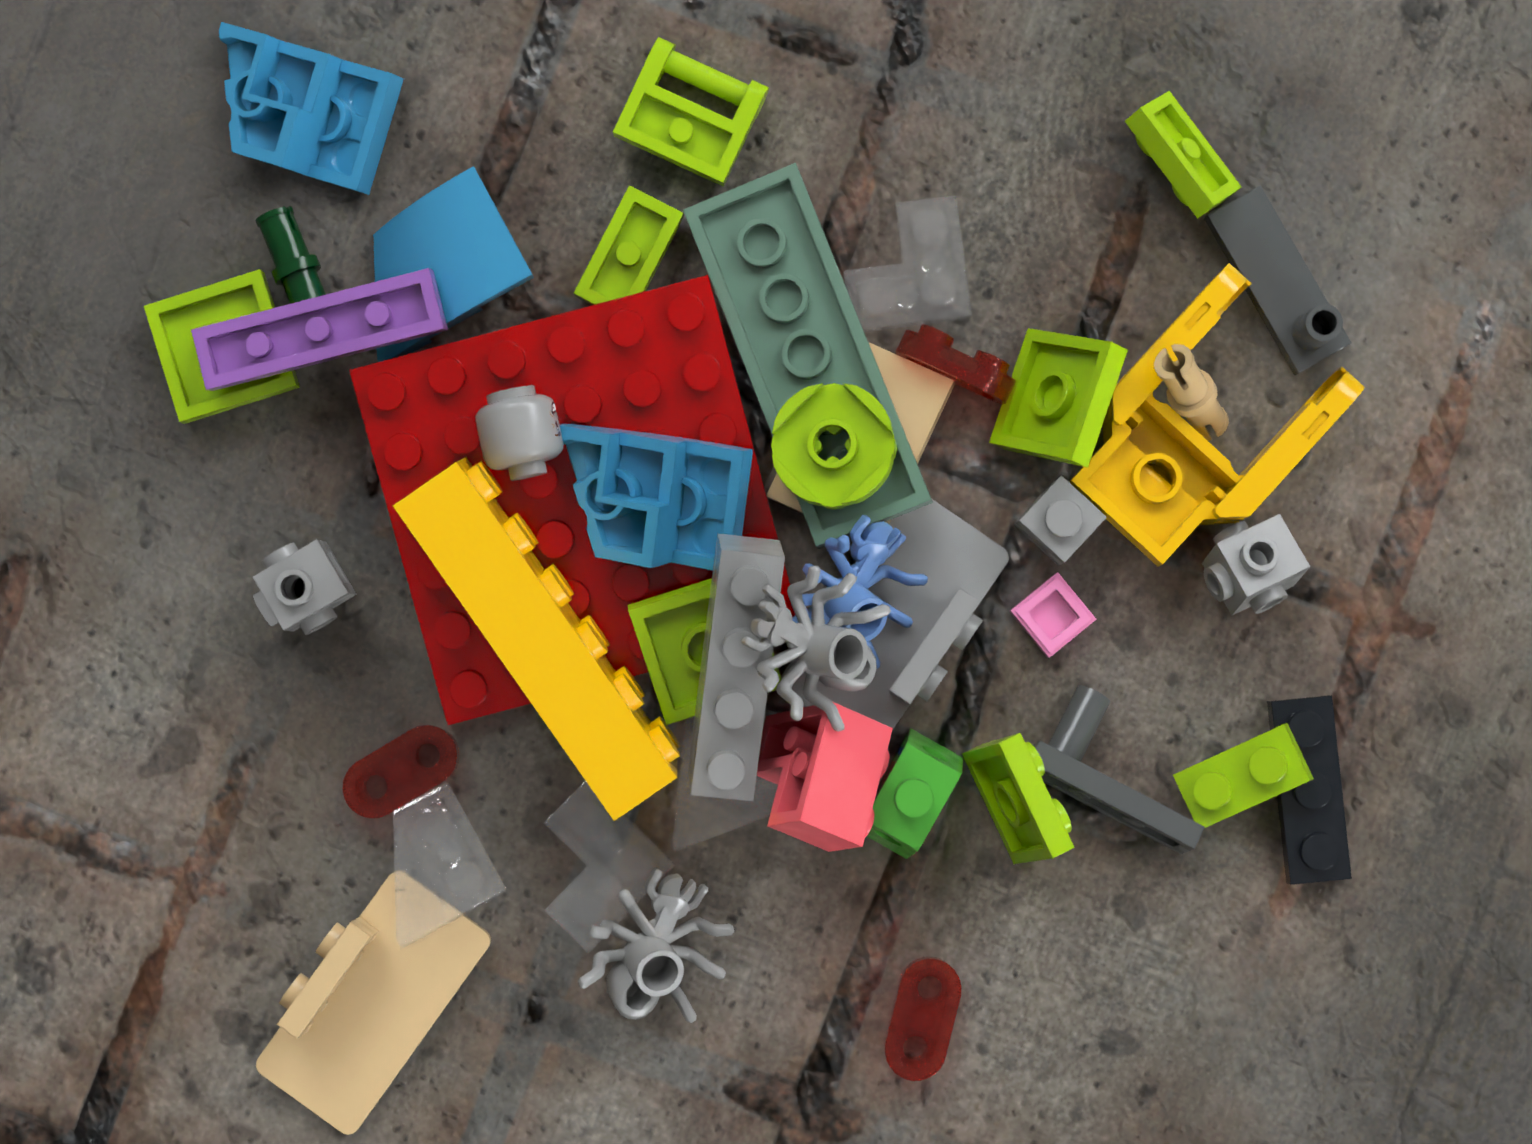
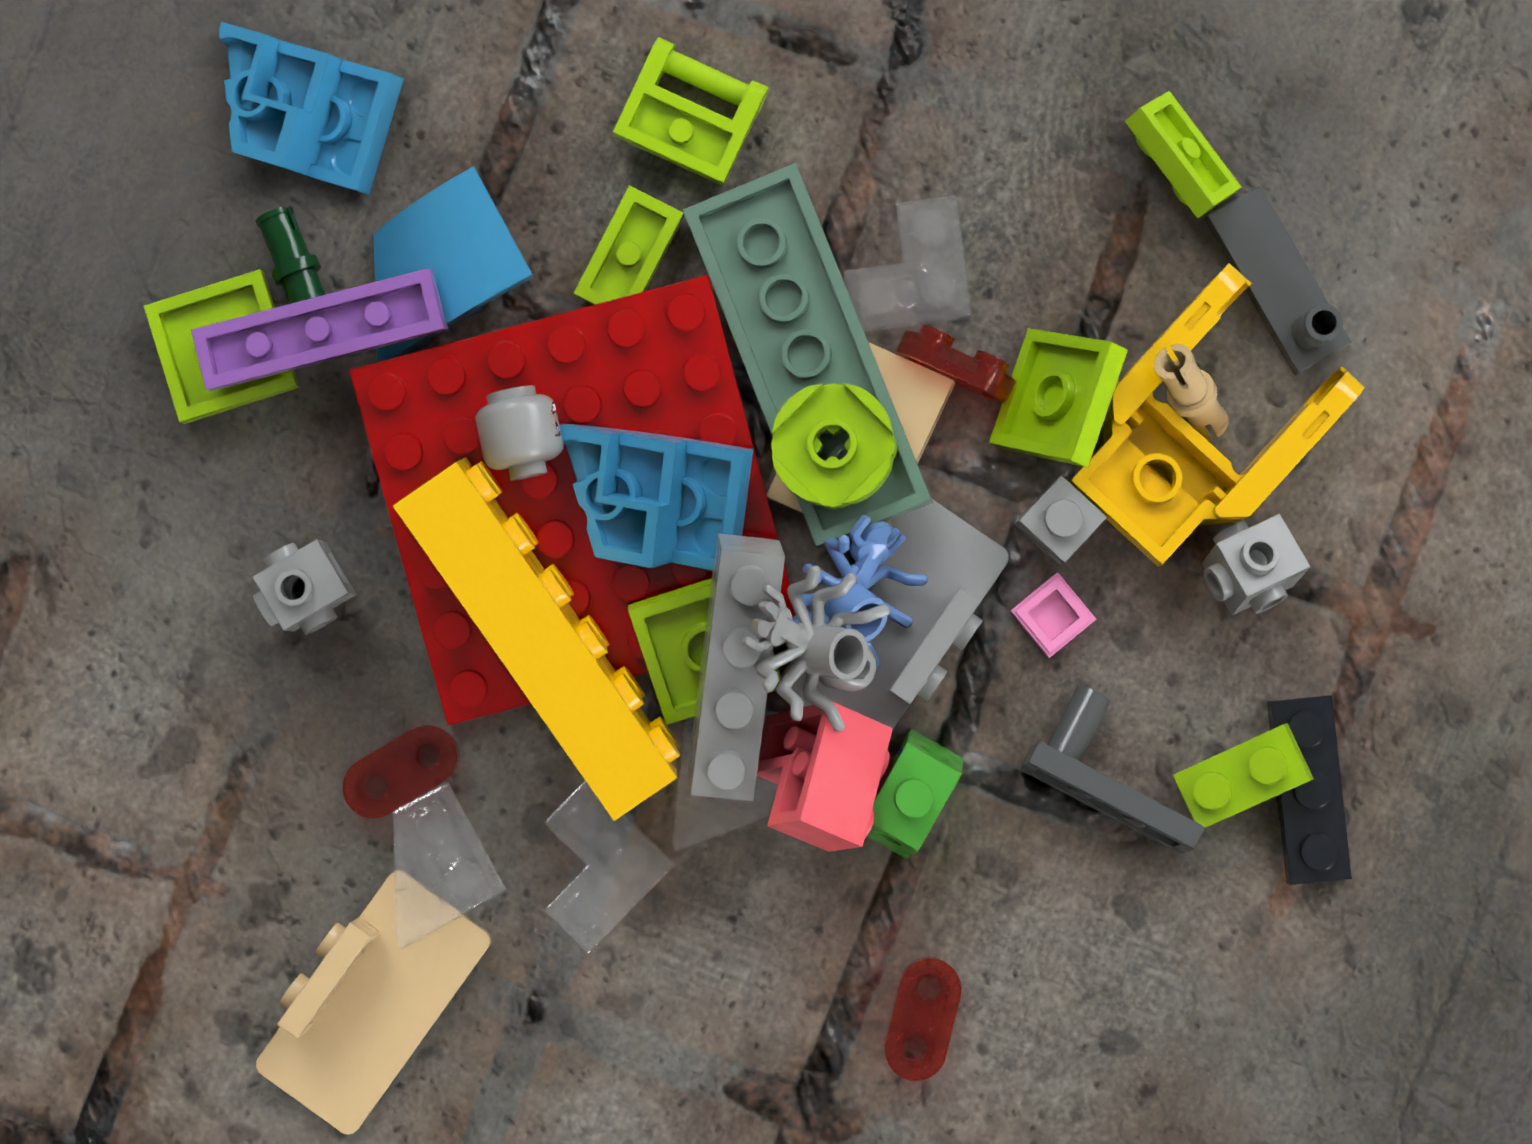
light grey animal [578,868,734,1023] -> none
lime plate [962,733,1075,864] -> none

